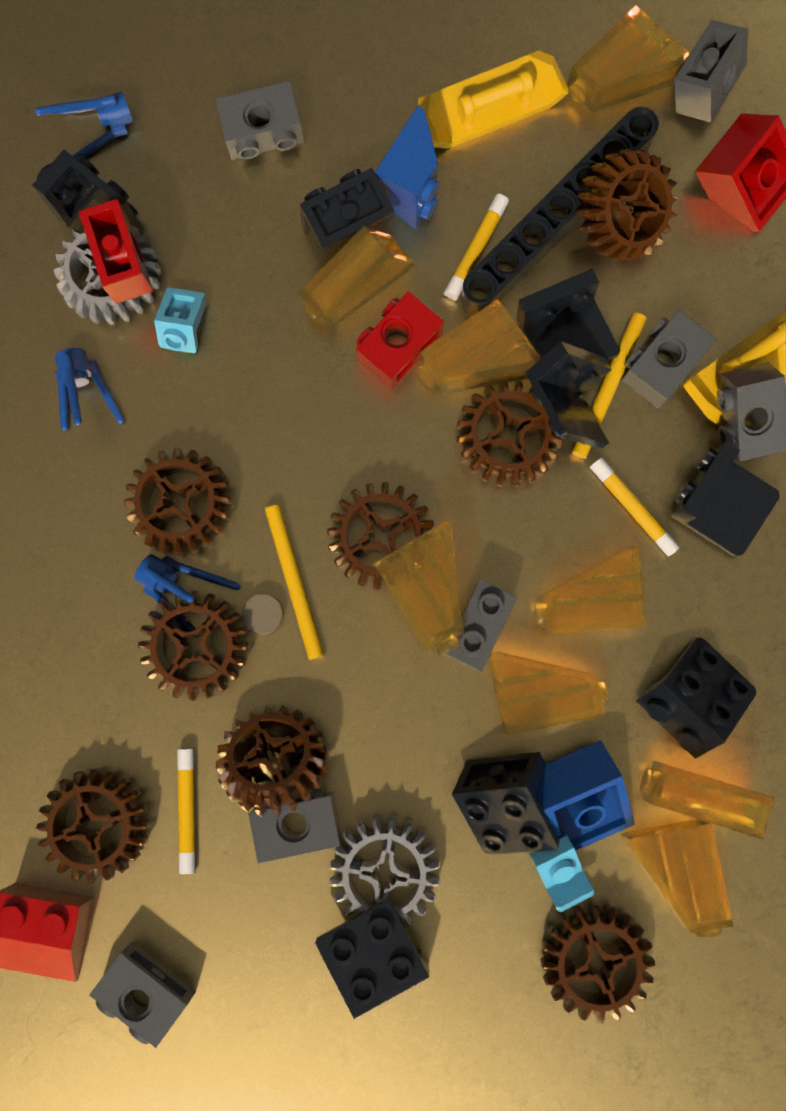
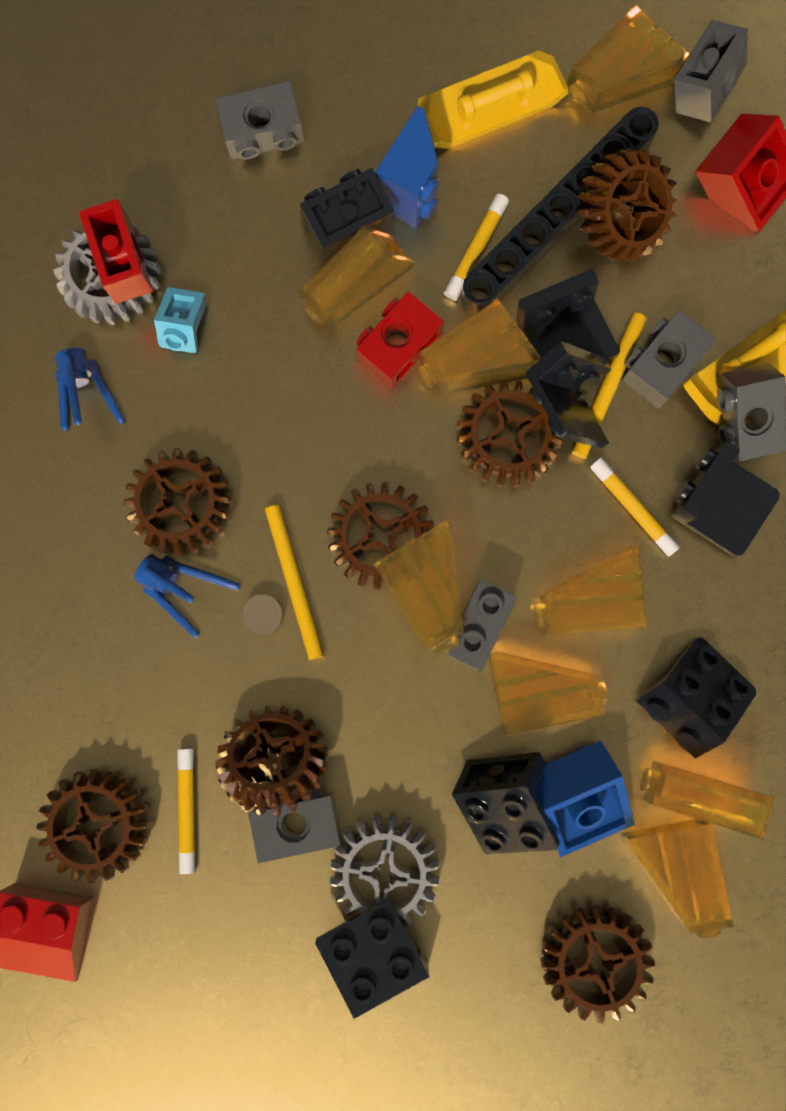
black bracket [32,150,142,232] -> none
blue plant [35,91,133,159] -> none
dark grey brick [89,943,195,1048] -> none
reddish brown gear [138,591,250,701] -> none
medium azure bracket [530,835,595,912] -> none

